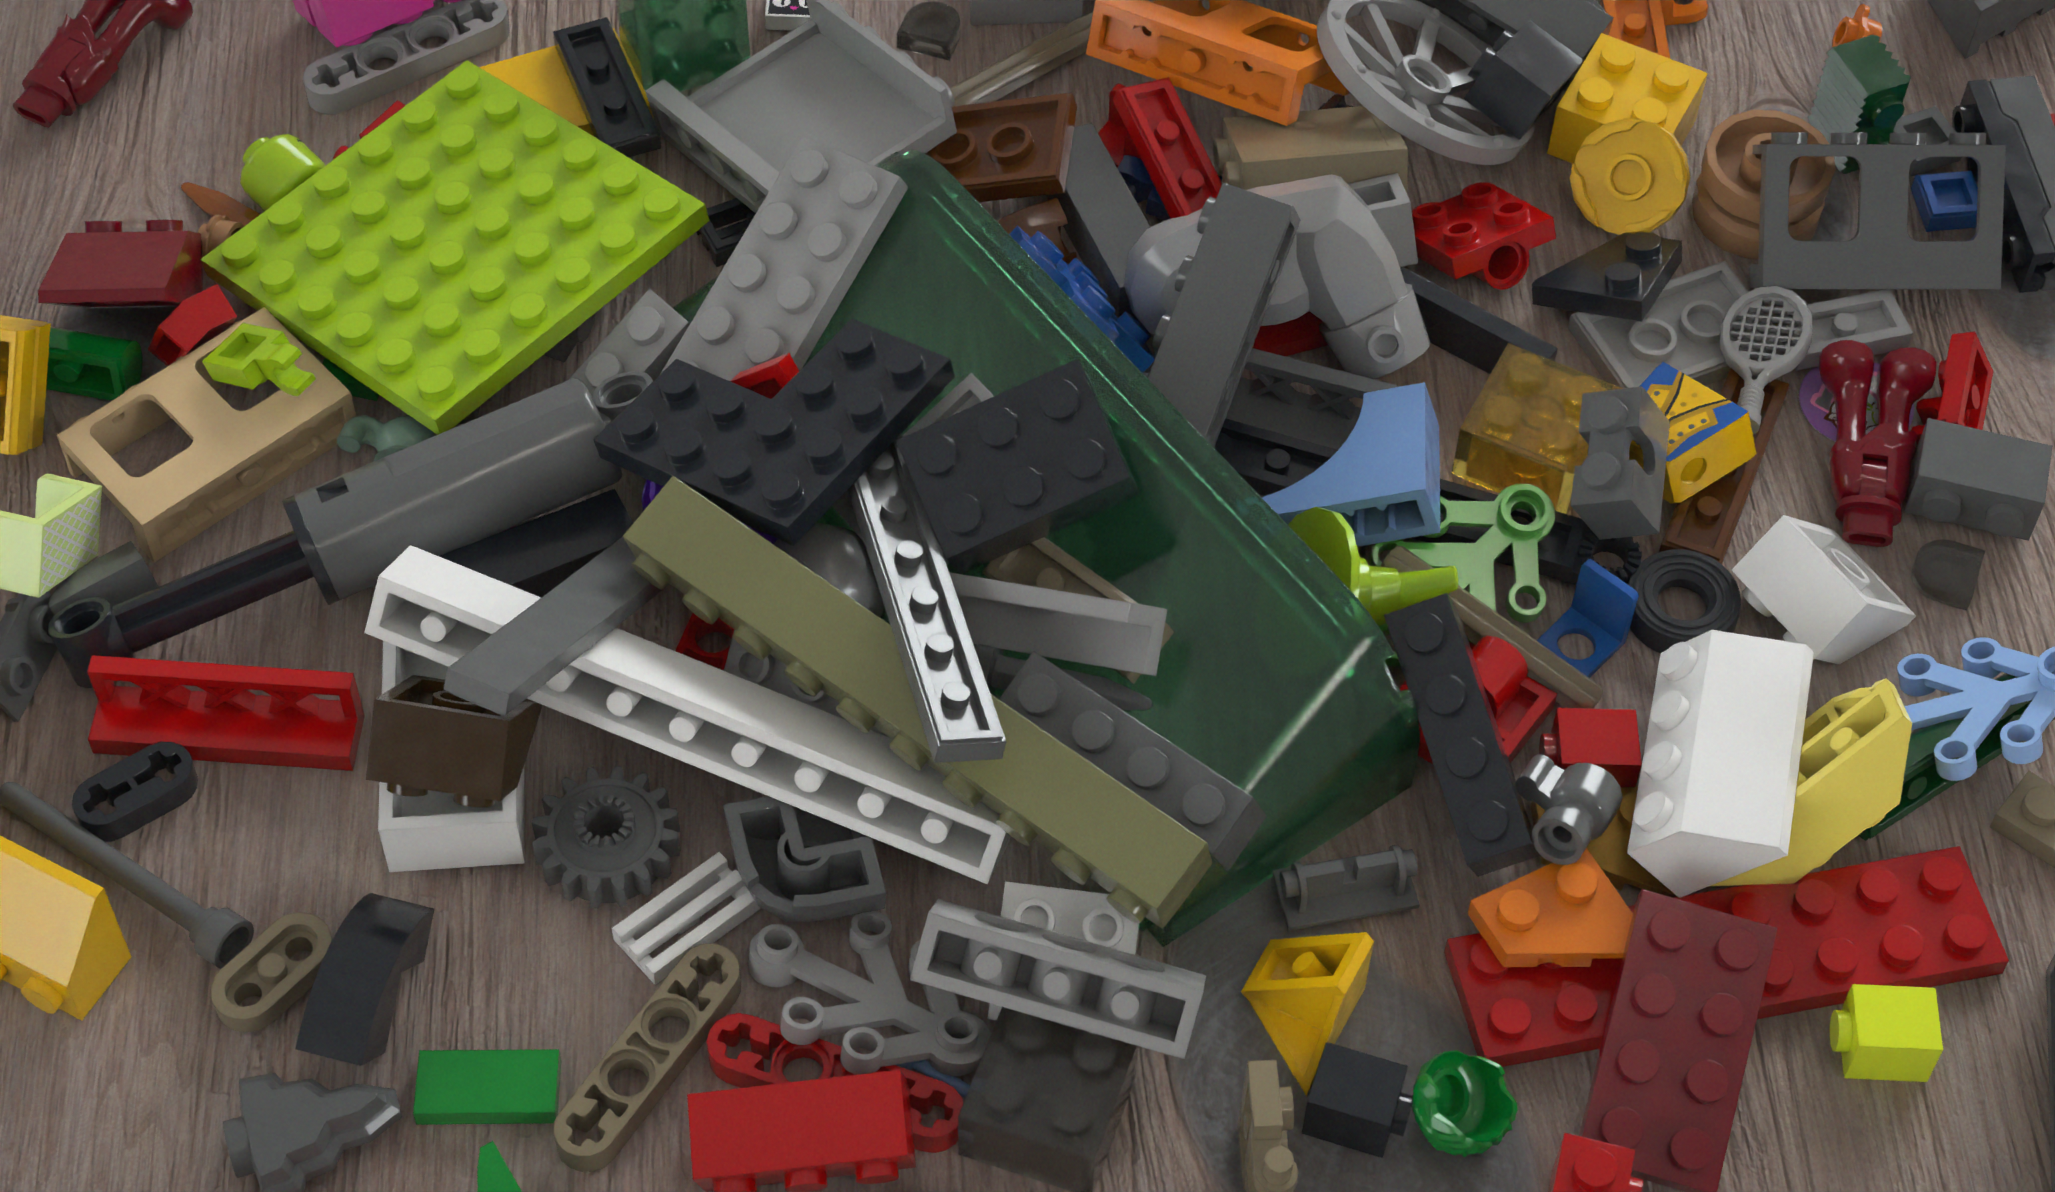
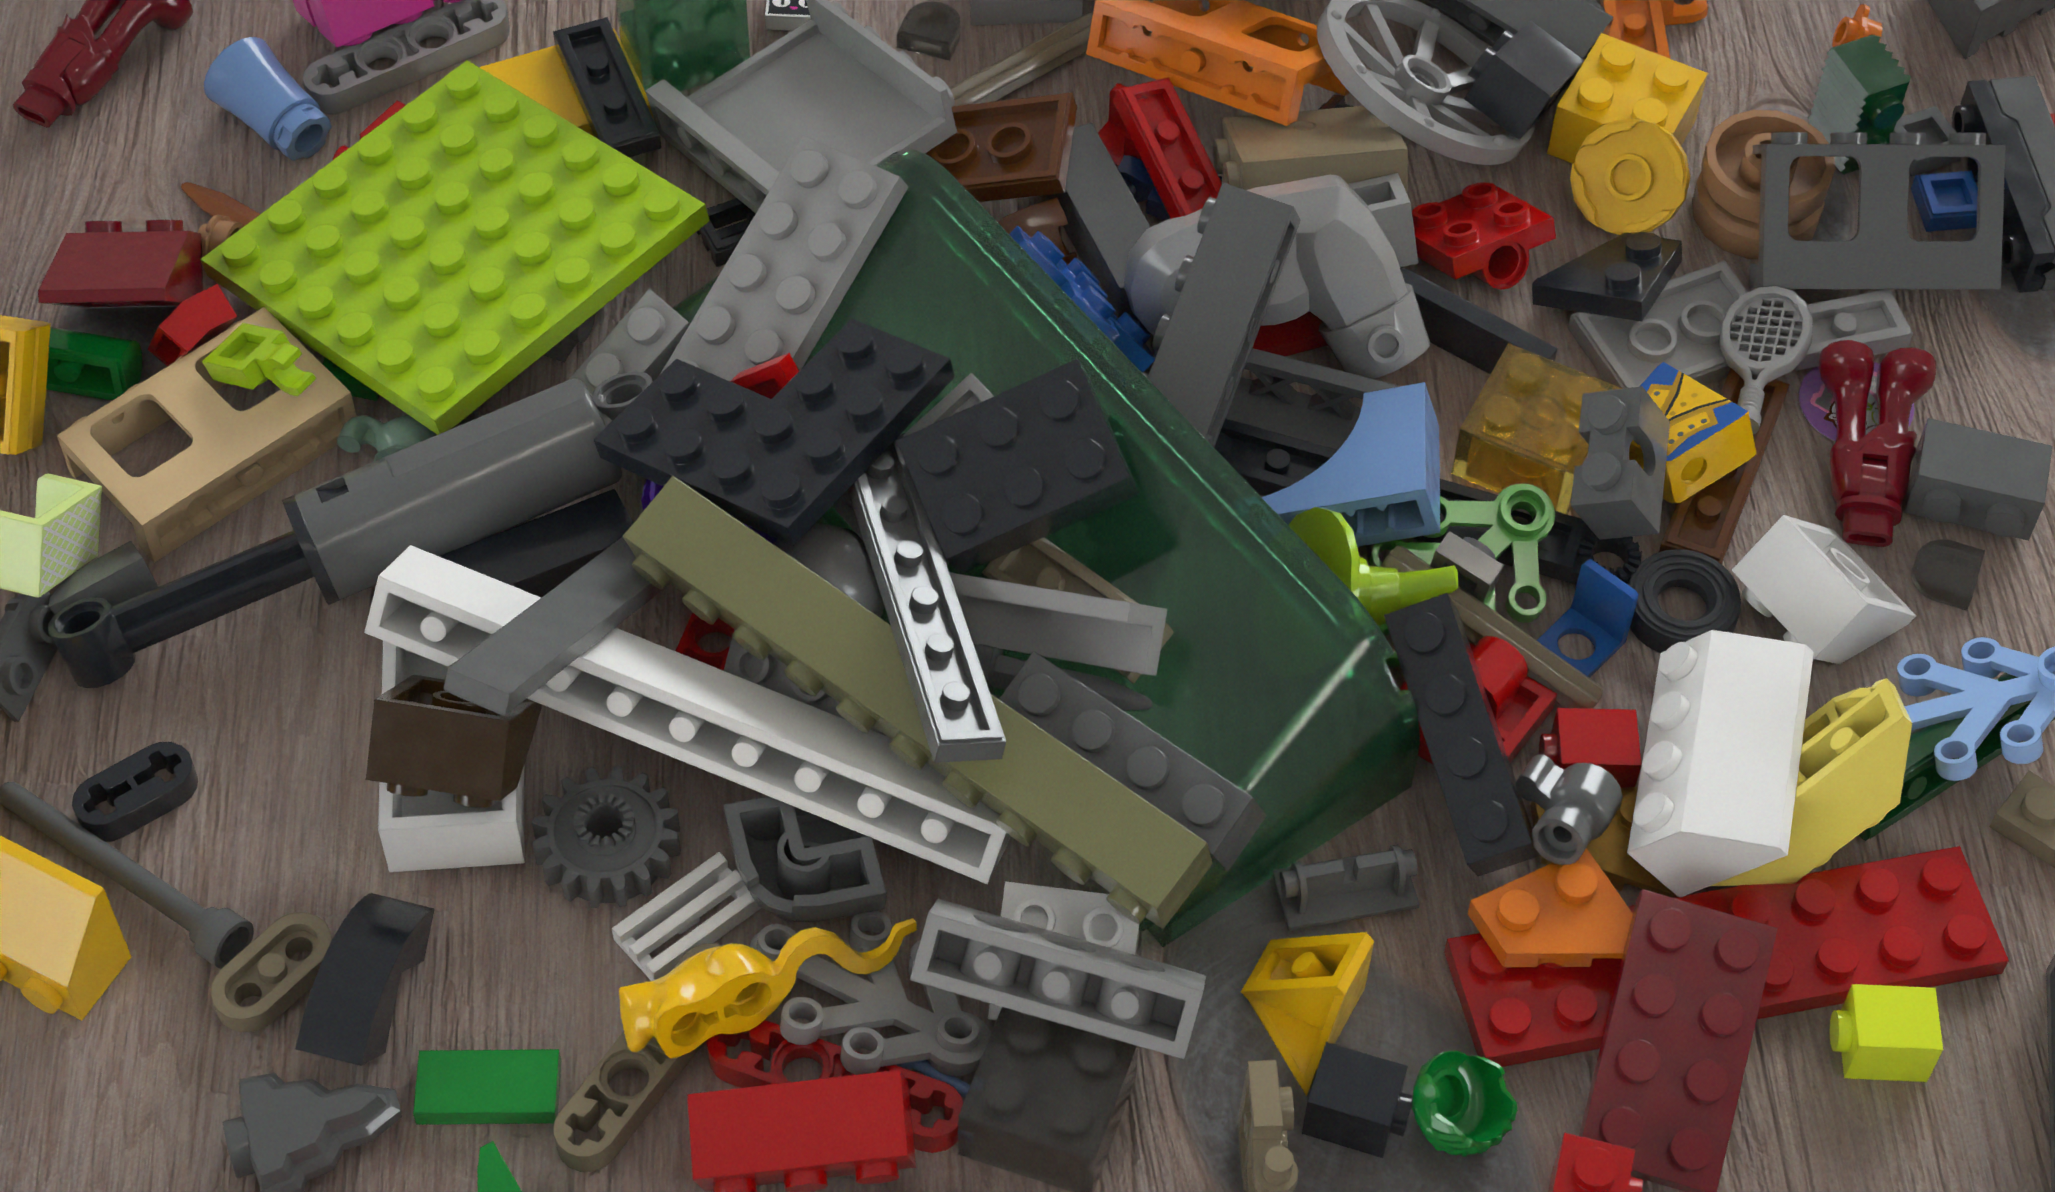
red fence [87,655,365,771] -> none
lime head [240,134,326,211] -> none
red plate [1911,331,1994,445] -> none
none -> medium blue plant [204,37,332,161]
none -> yellow animal [619,918,917,1058]
none -> plate [1430,531,1504,603]

